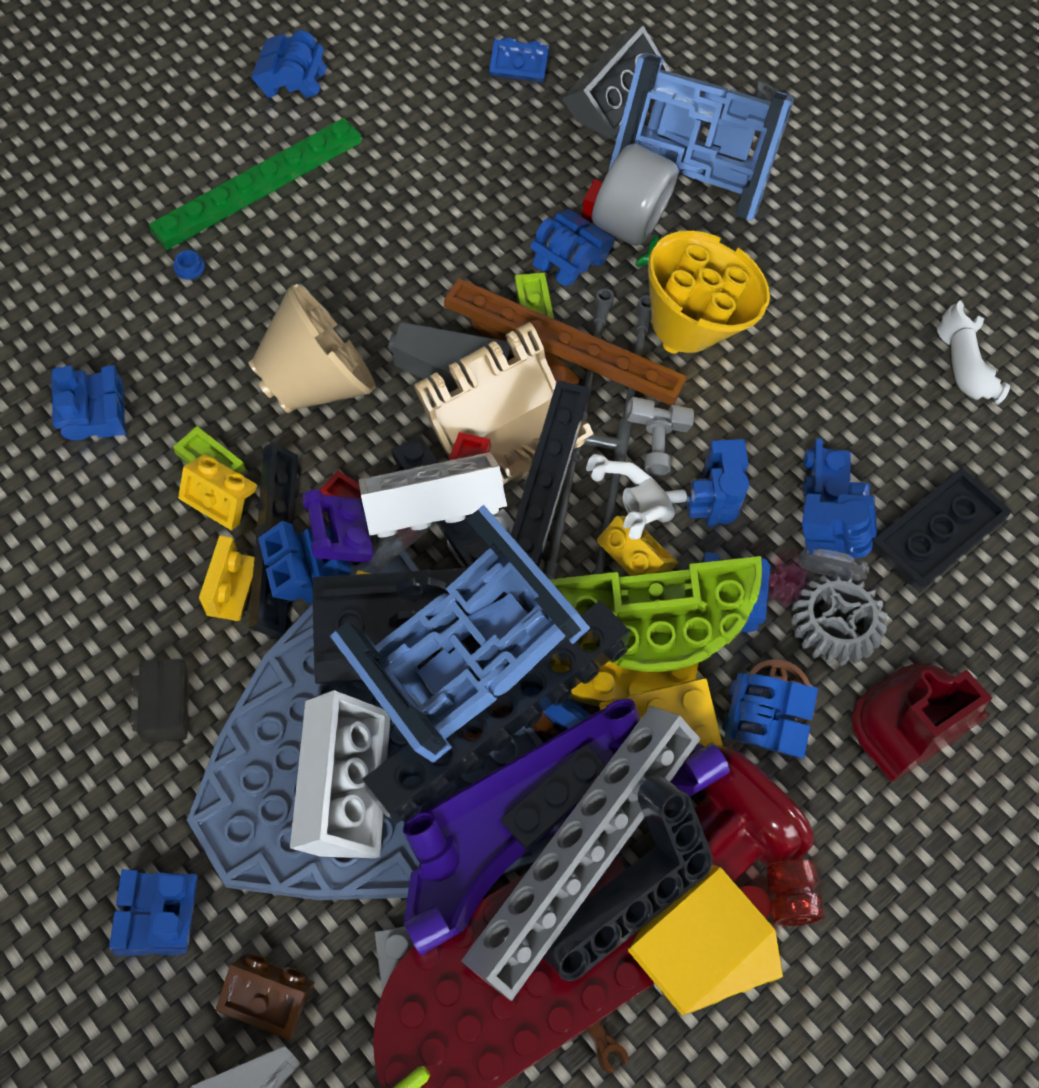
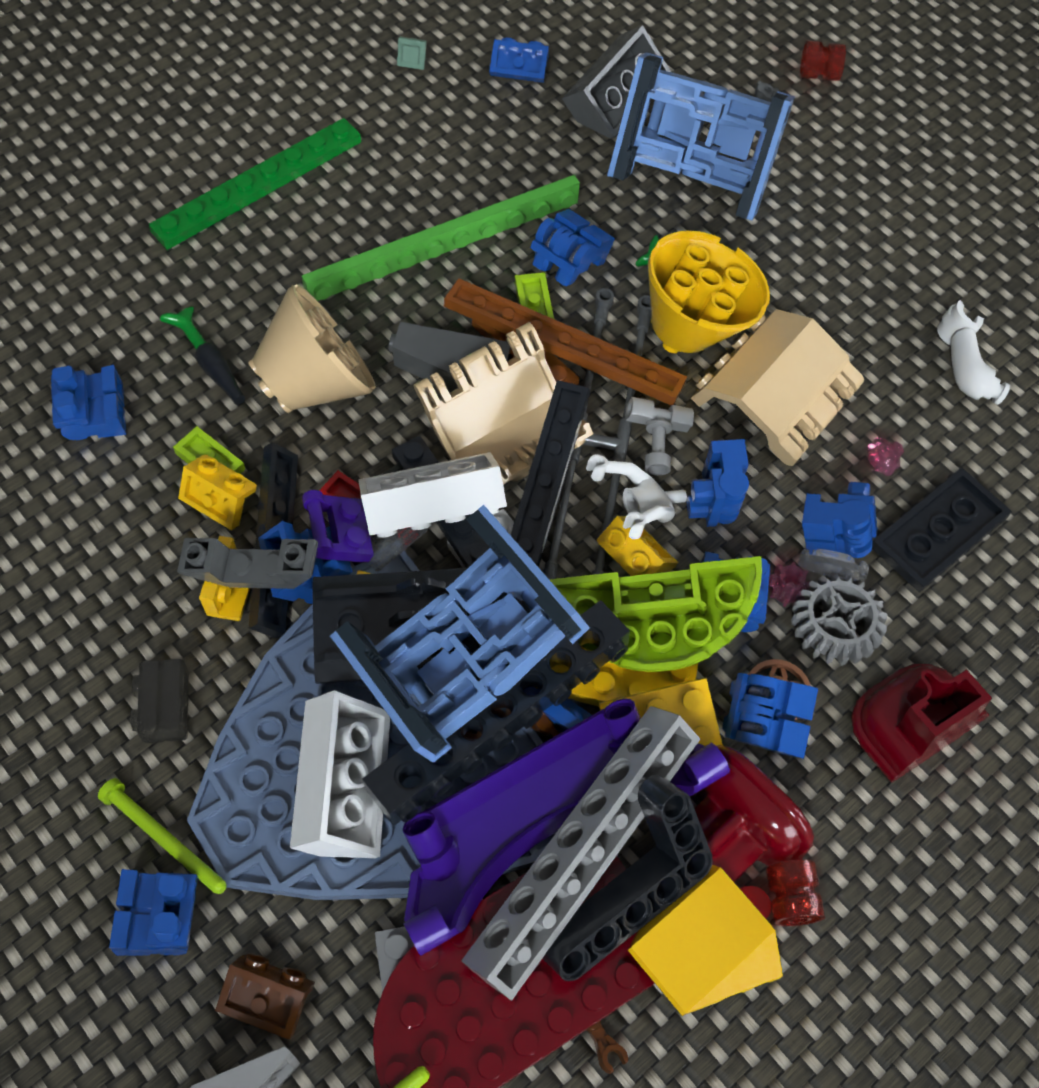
blue plate [173,250,205,280] -> none
blue hips [251,30,327,98] -> none
red plate [449,432,491,461] -> none
black plate [500,745,606,852] -> none
red plate [582,179,603,223] -> none
light grey wheel [592,144,678,246] -> none
blue bracket [803,438,851,503] -> none
none -> lime bar [98,778,227,894]
none -> black piece [160,306,245,405]
none -> dark grey slope [177,538,318,589]
none -> bright green plate [301,175,580,301]
none -> sand green brick [397,36,427,70]
none -> tan hinge [691,309,864,466]
none -> clear red wheel [800,40,846,82]
none -> clear pink piece [867,437,904,476]

